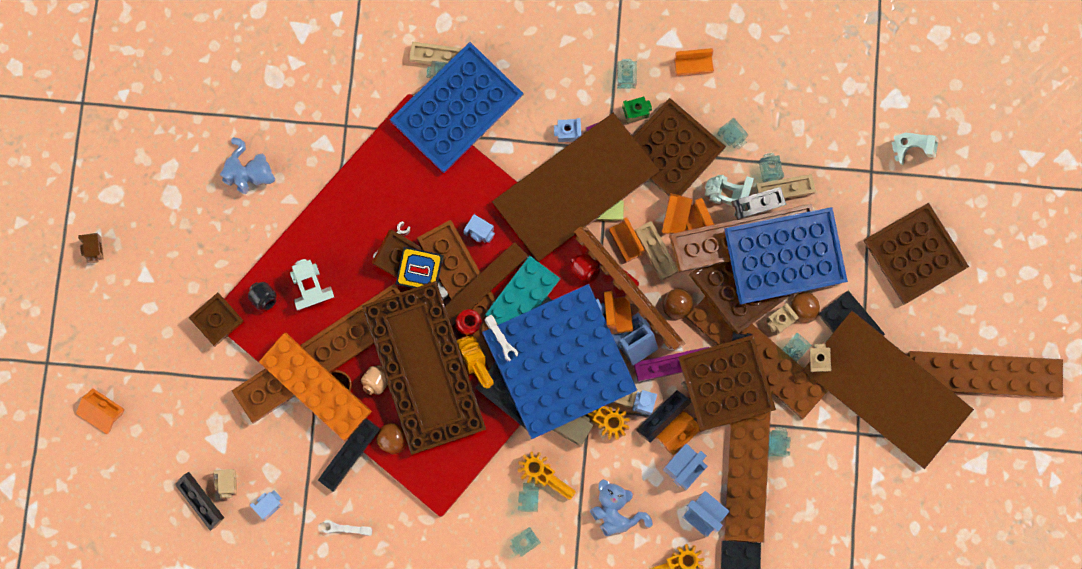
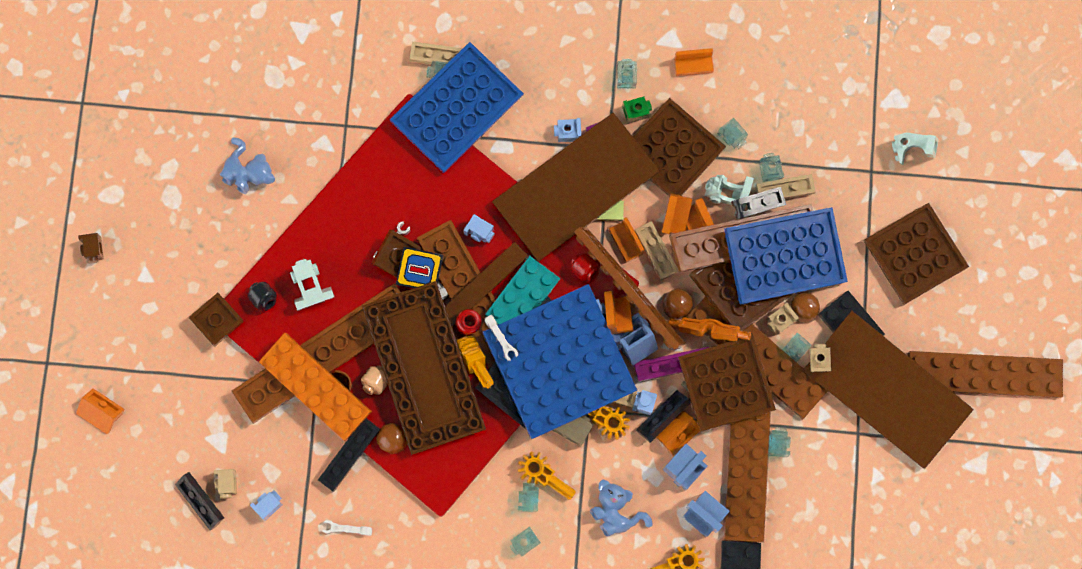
none -> orange piece [668,317,751,341]

